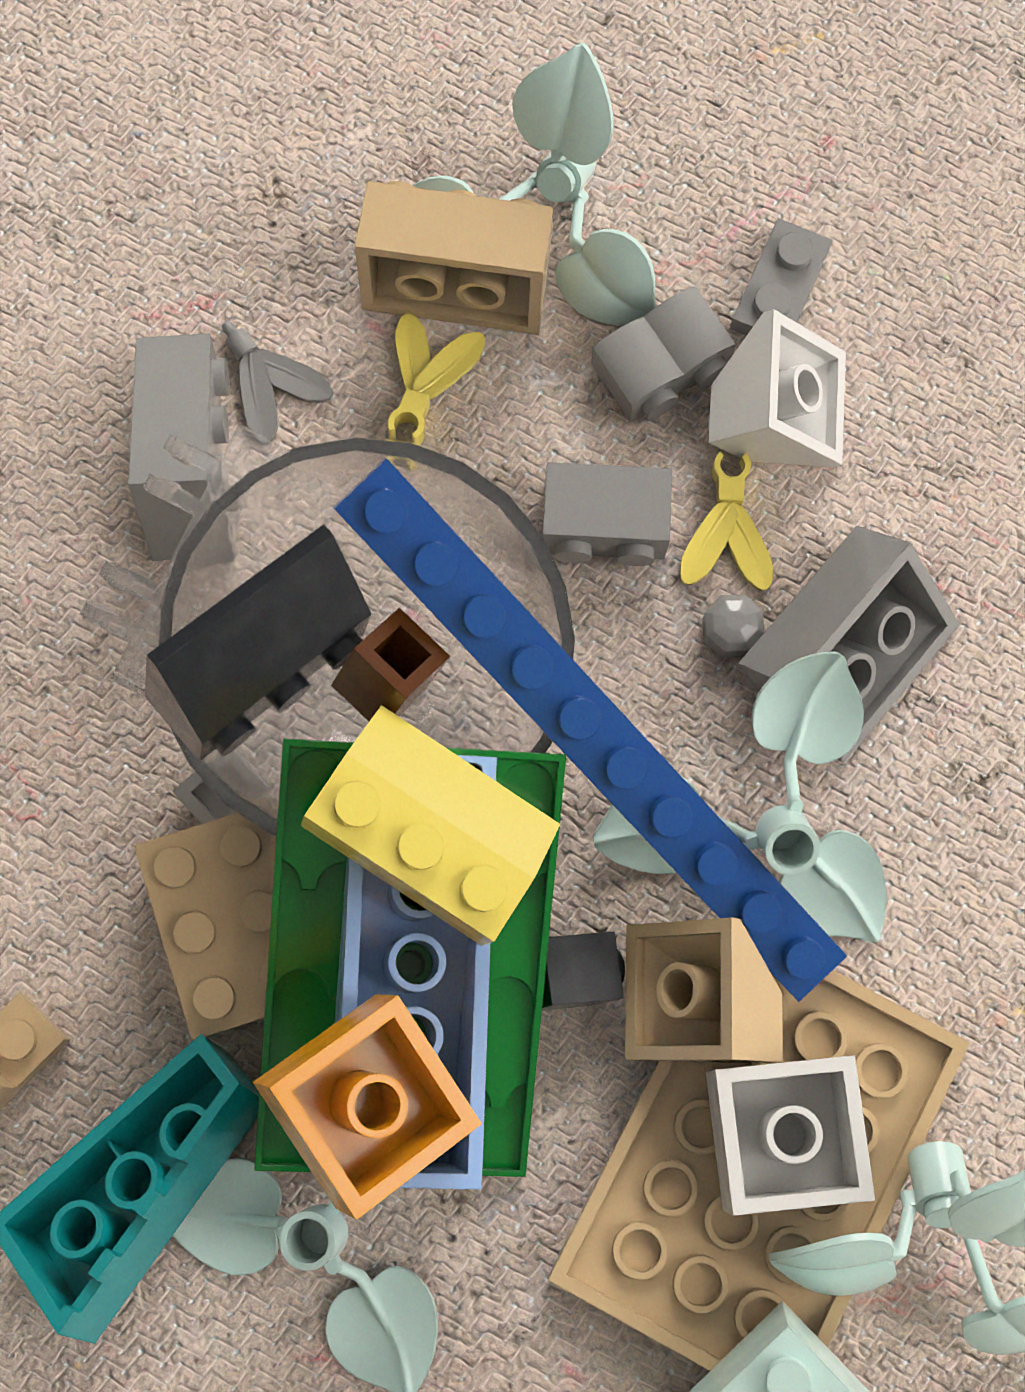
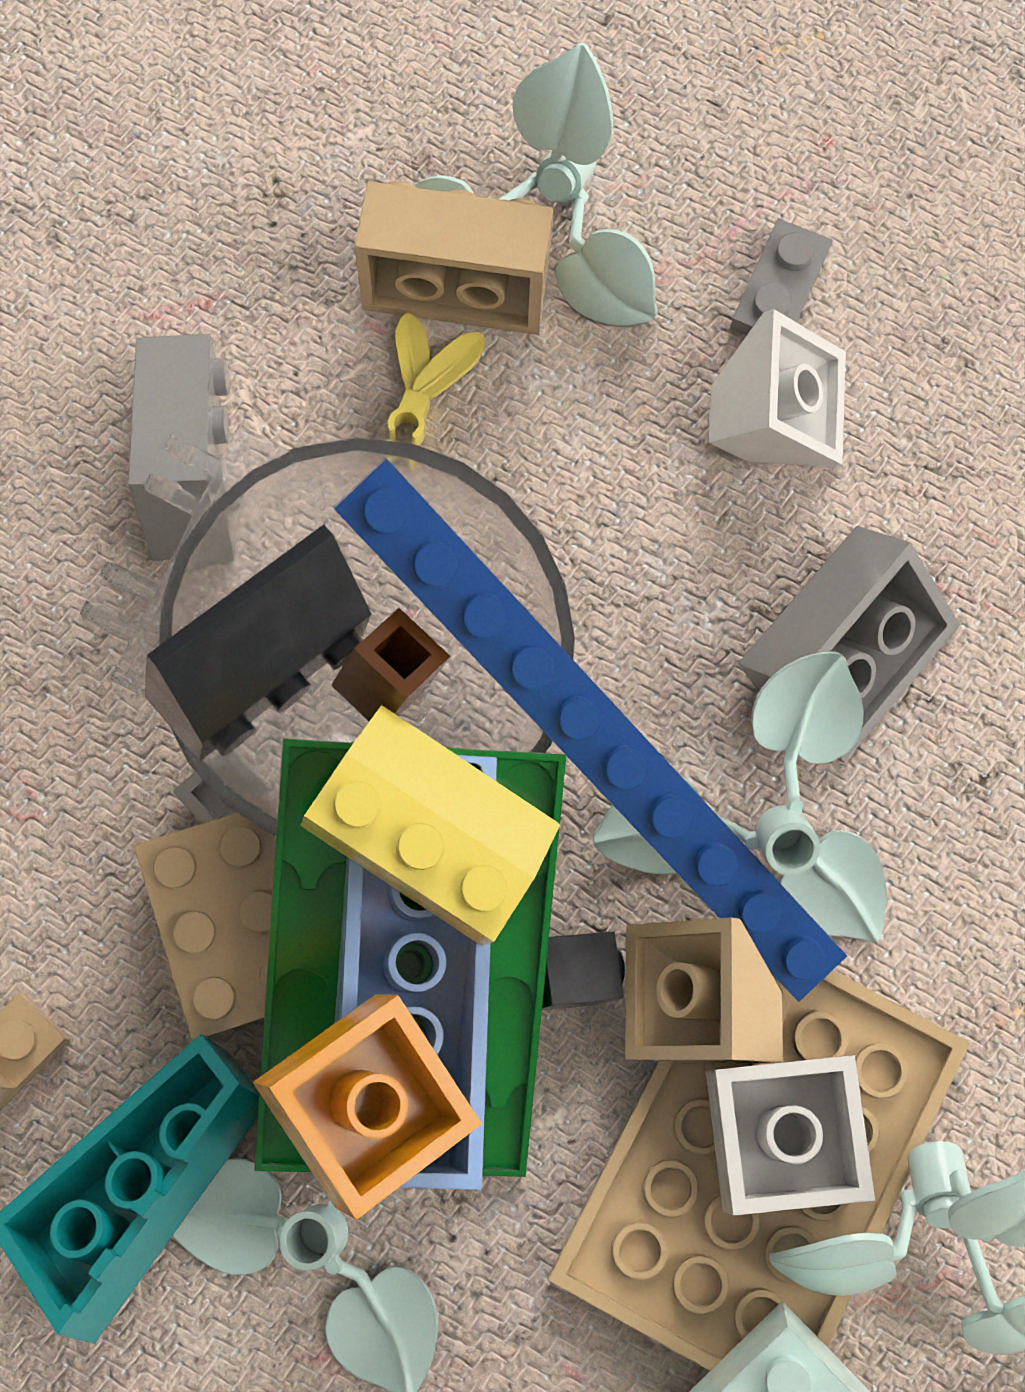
light grey piece [222,321,333,444] -> none
light grey brick [542,462,672,566] -> none
light grey brick [591,286,736,422] -> none
light yellow piece [680,451,773,591] -> none
light grey tile [702,594,765,658] -> none

